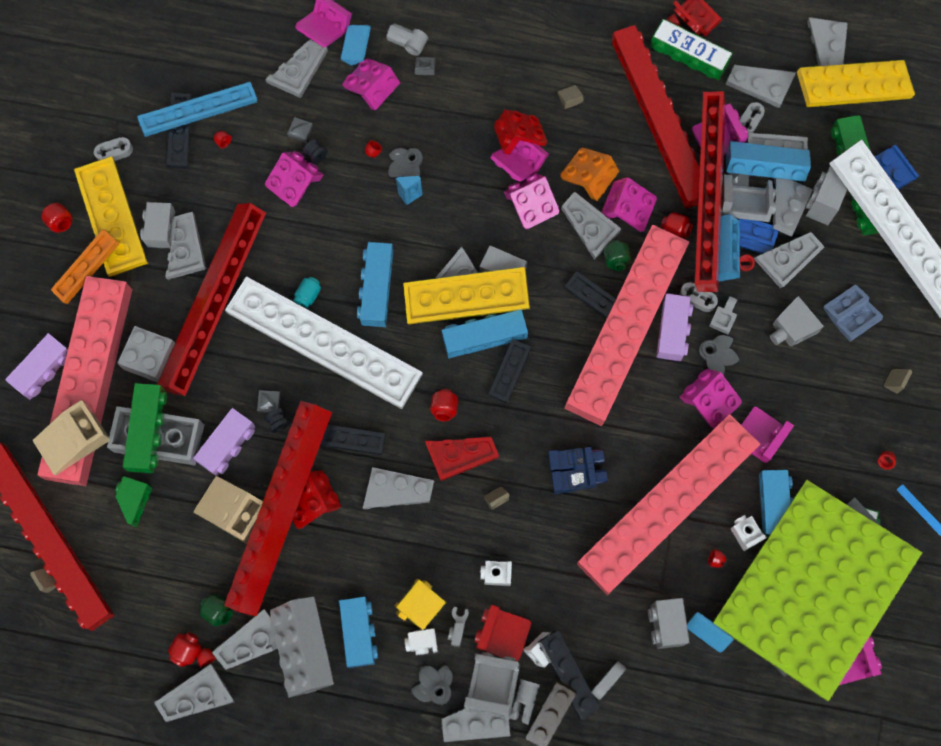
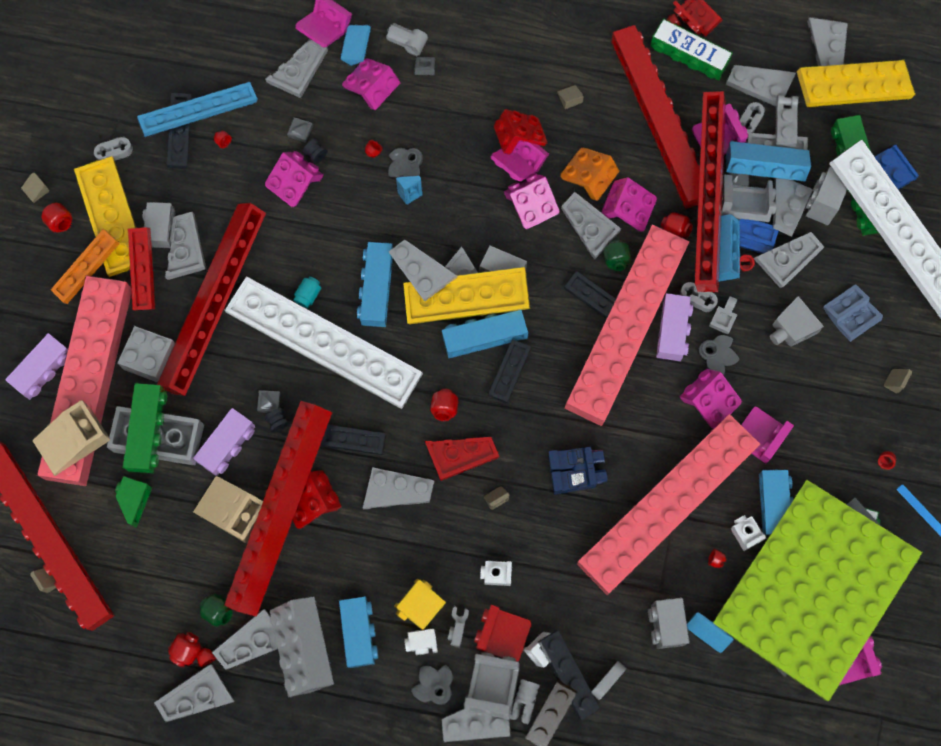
none -> dark tan slope [21,172,49,203]
none -> red plate [128,227,155,310]
none -> light grey wing [389,240,458,301]
none -> light grey plate [775,95,798,148]

